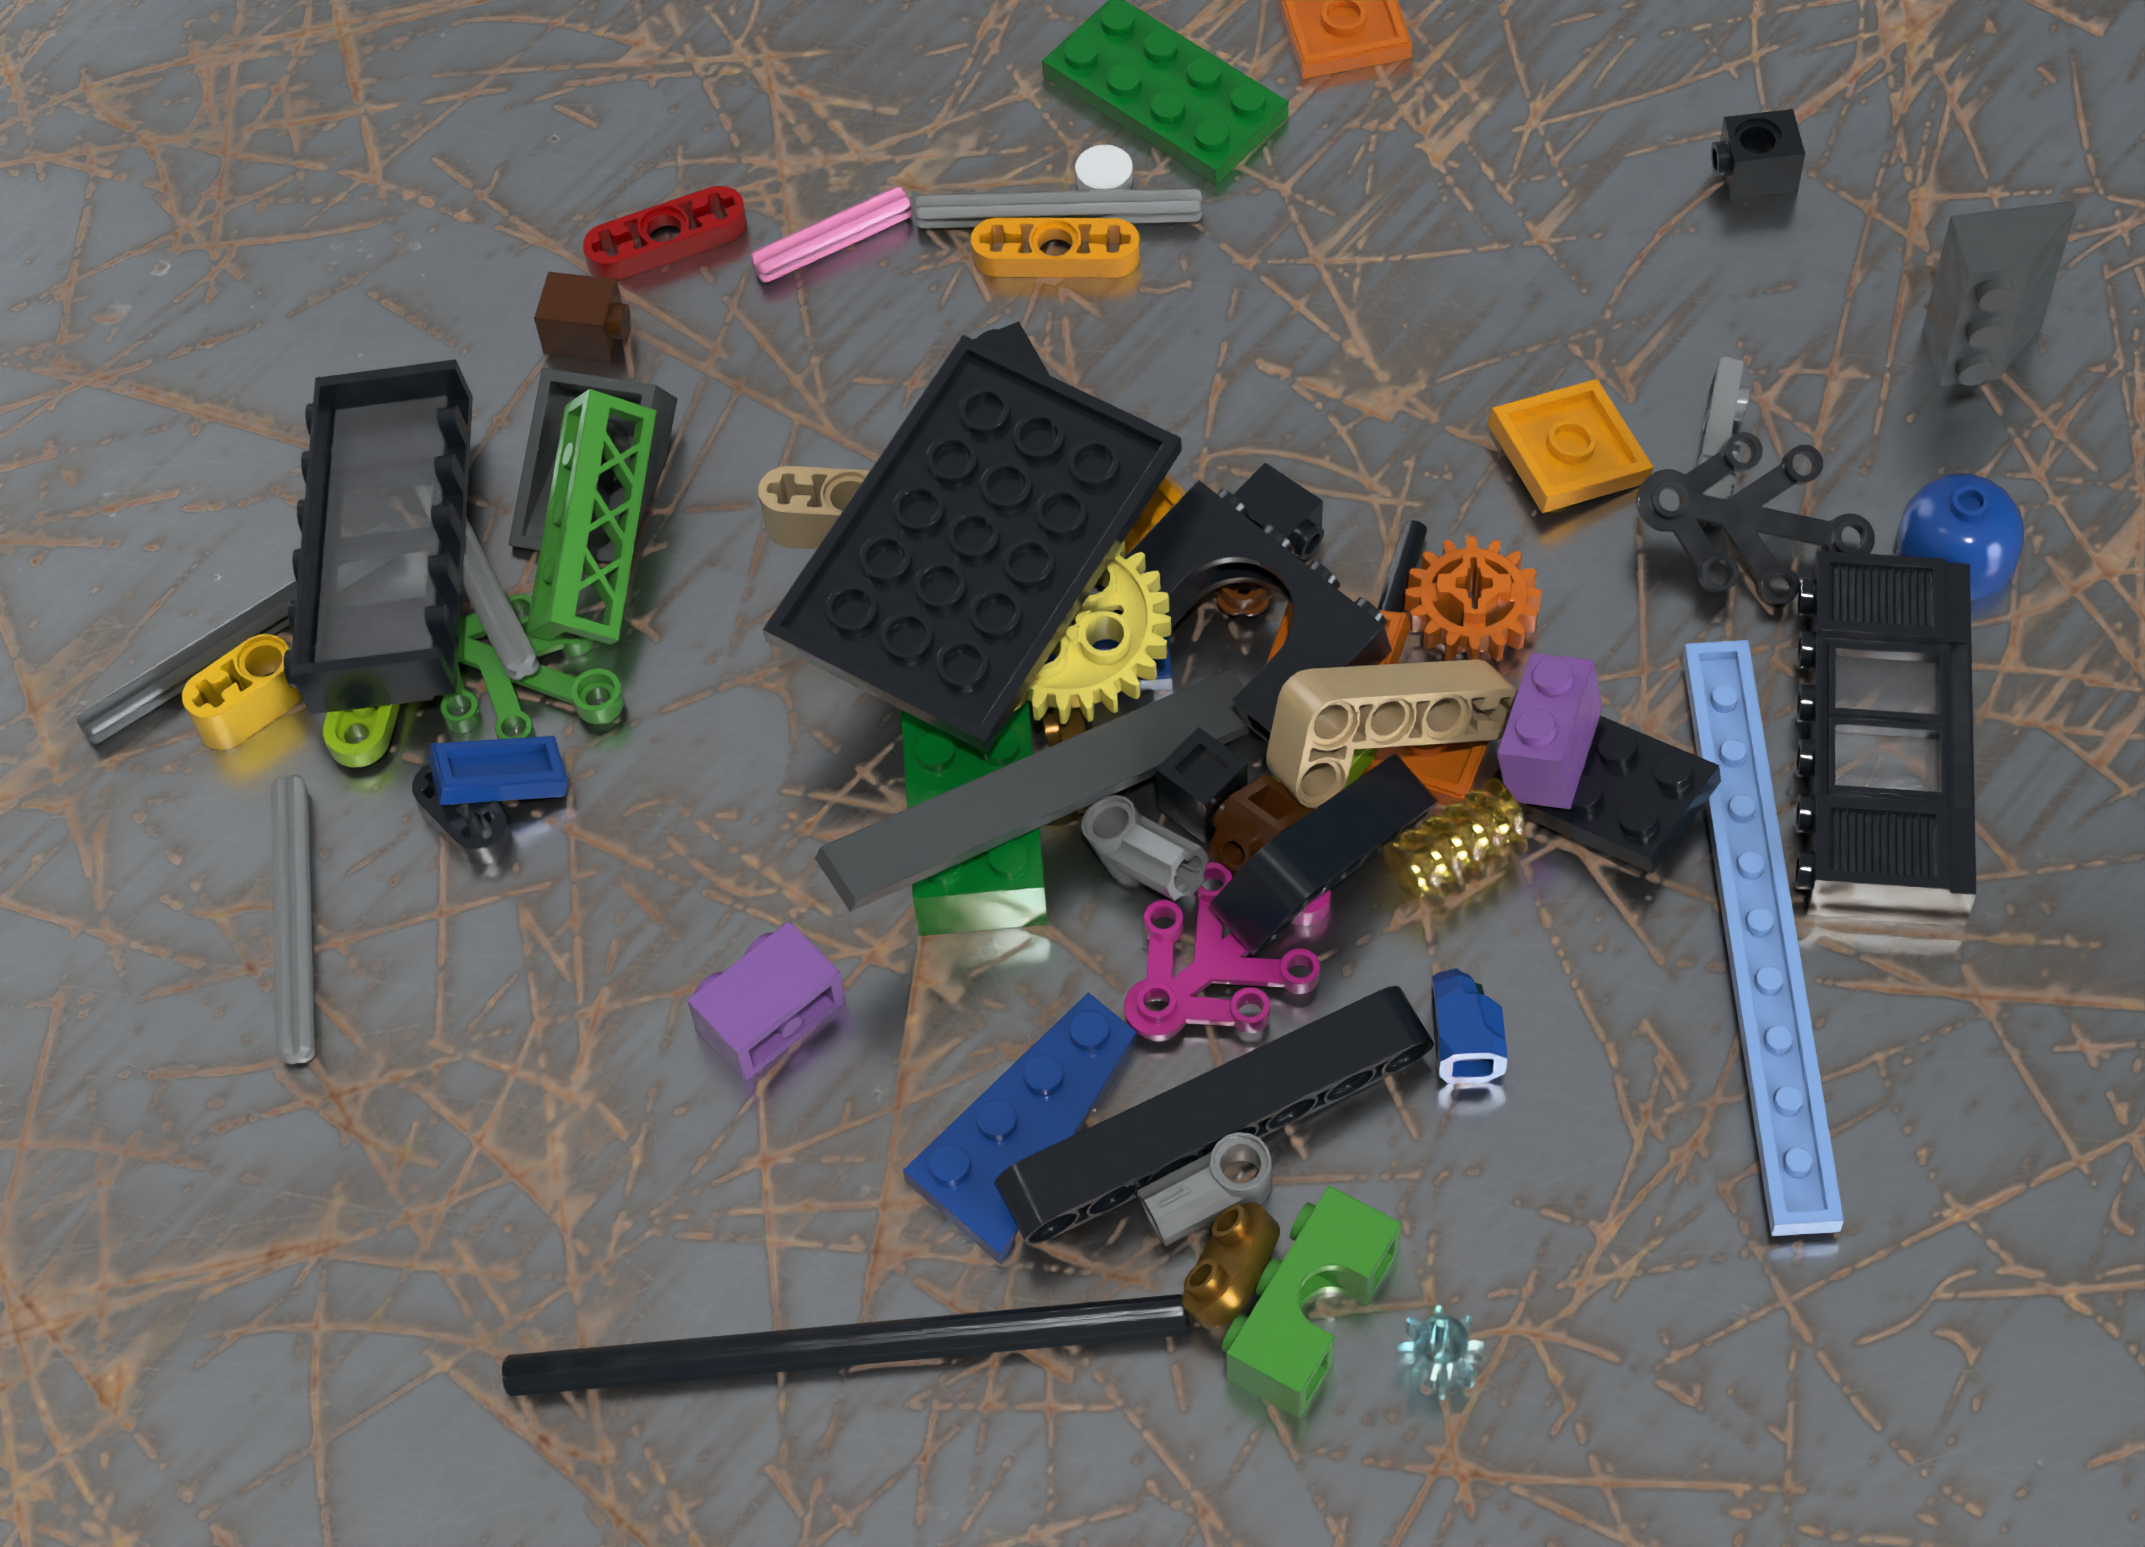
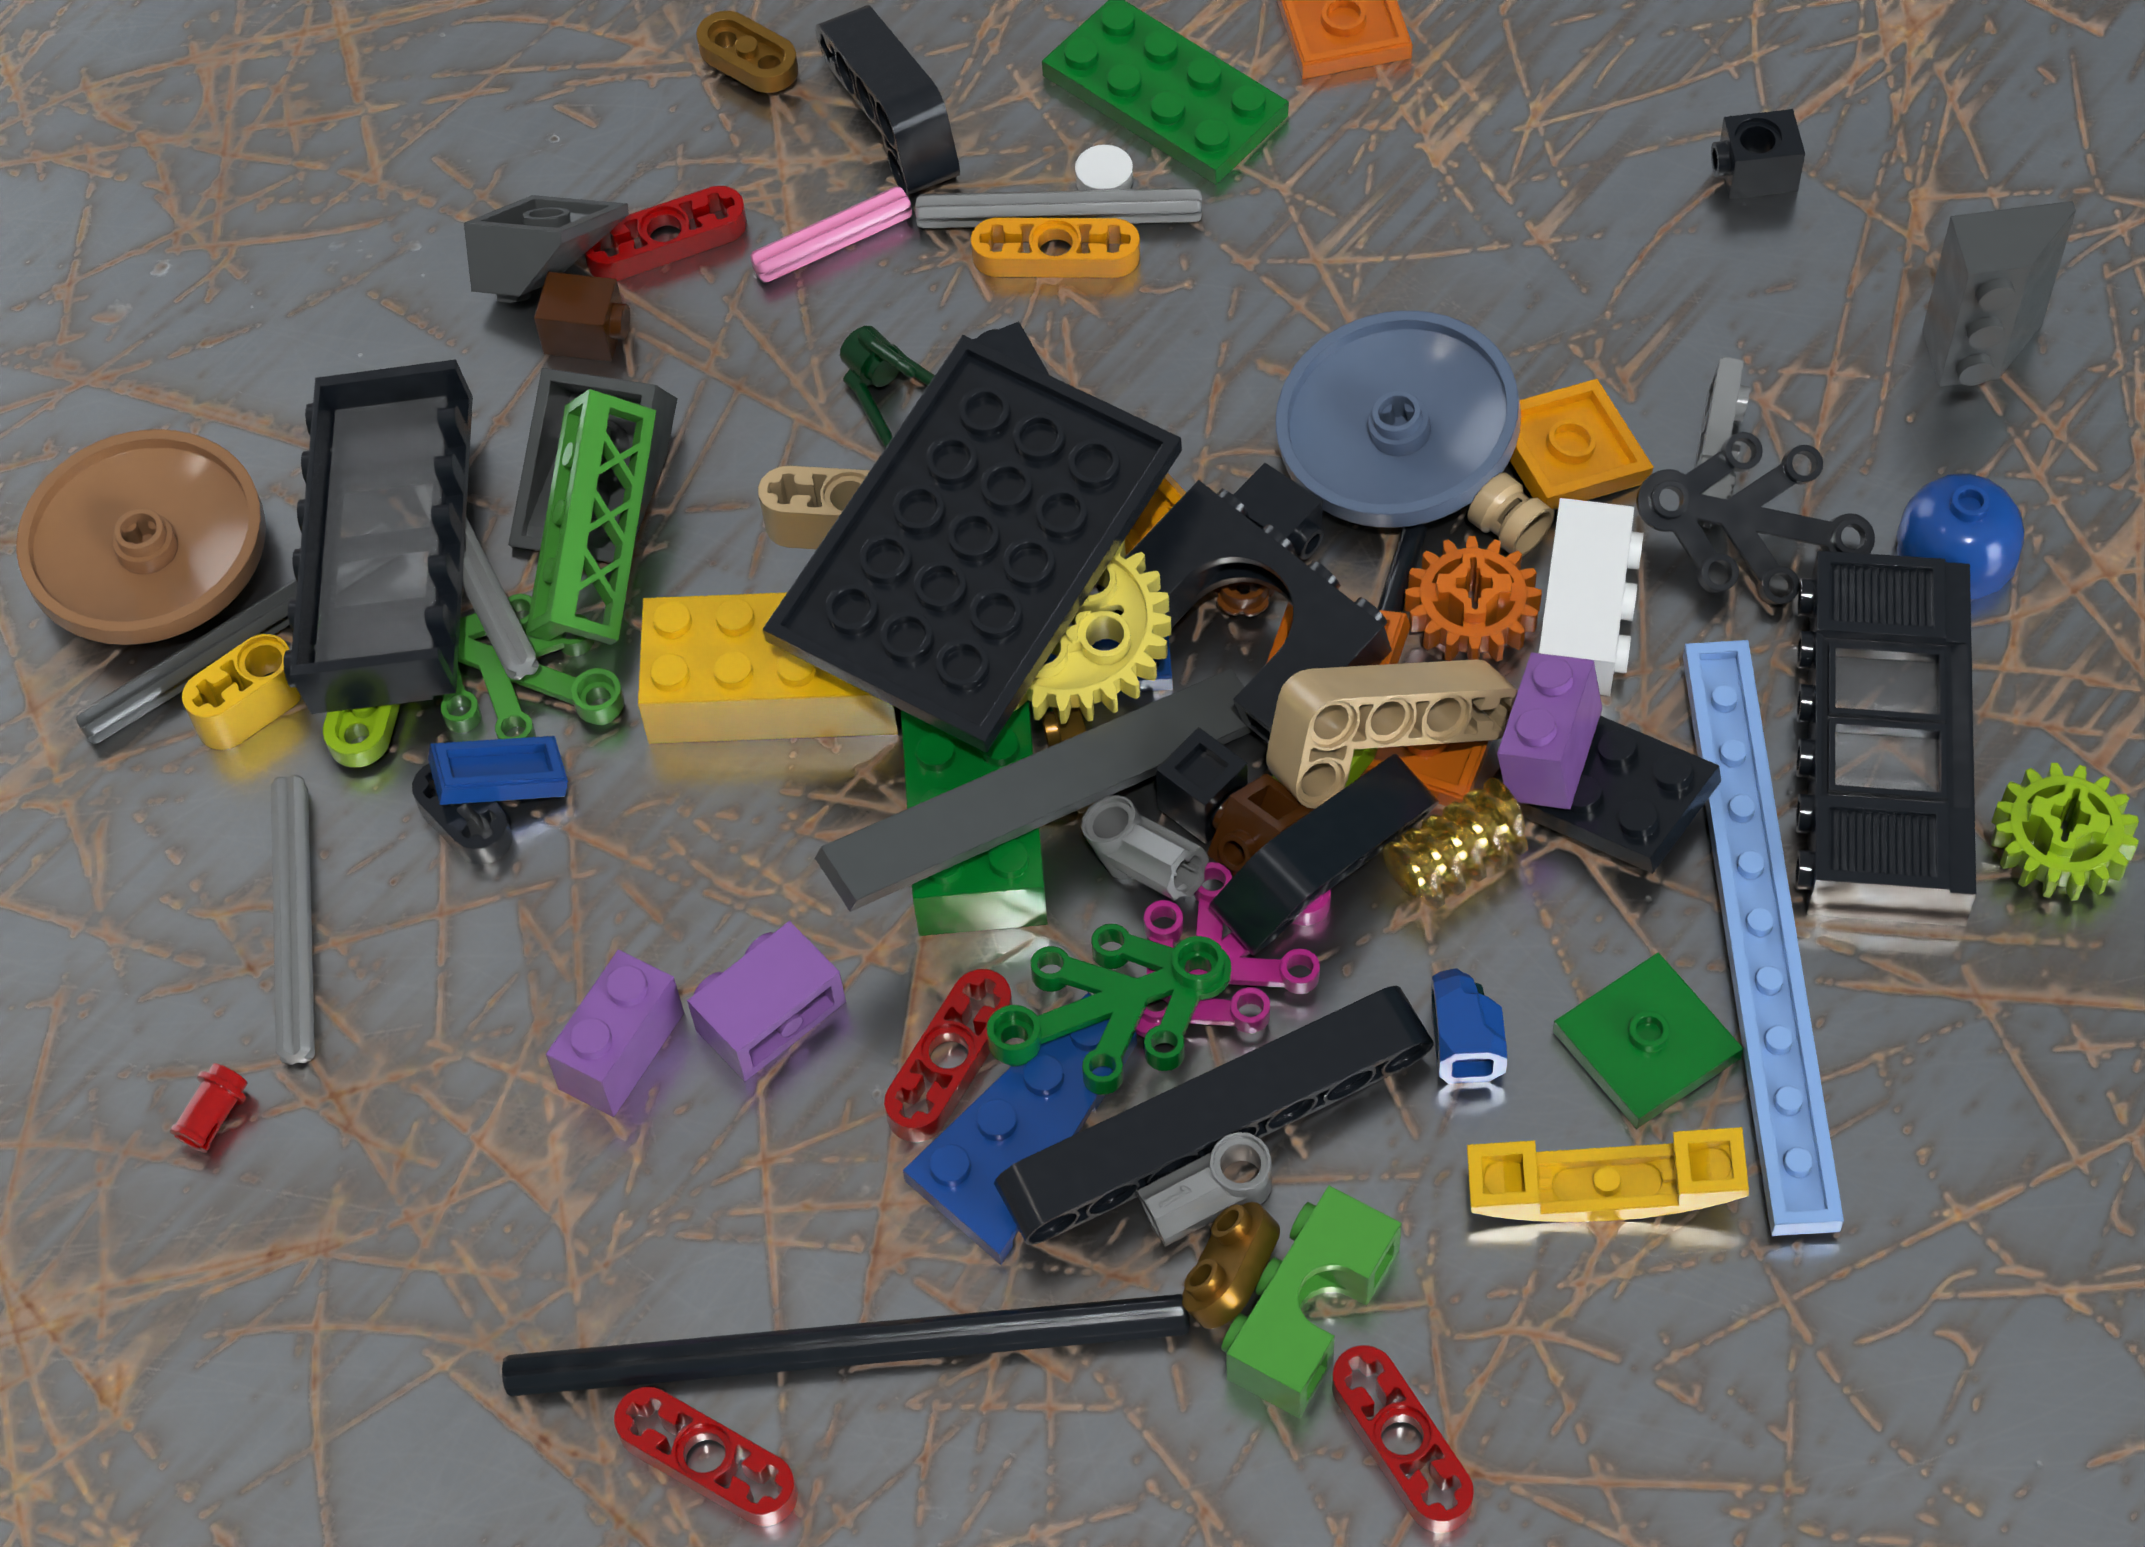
clear light blue gear [1396,1305,1485,1400] -> none
none -> medium nougat dish [16,429,266,645]
none -> red pin [170,1063,248,1153]
none -> dark grey slope [464,195,629,303]
none -> medium lavender brick [546,949,684,1117]
none -> red beam [614,1387,798,1526]
none -> yellow brick [638,592,898,744]
none -> pearl gold plate [696,11,798,93]
none -> black beam [815,5,960,196]
none -> dark green plant [839,326,935,448]
none -> red beam [884,969,1013,1142]
none -> green plant [987,924,1231,1095]
none -> sand blue dish [1276,311,1521,528]
none -> red beam [1332,1345,1474,1533]
none -> tan wheel [1467,472,1555,557]
none -> yellow slope [1467,1127,1749,1222]
none -> white brick [1539,498,1644,696]
none -> green plate [1553,952,1744,1129]
none -> lime gear [1991,763,2139,901]

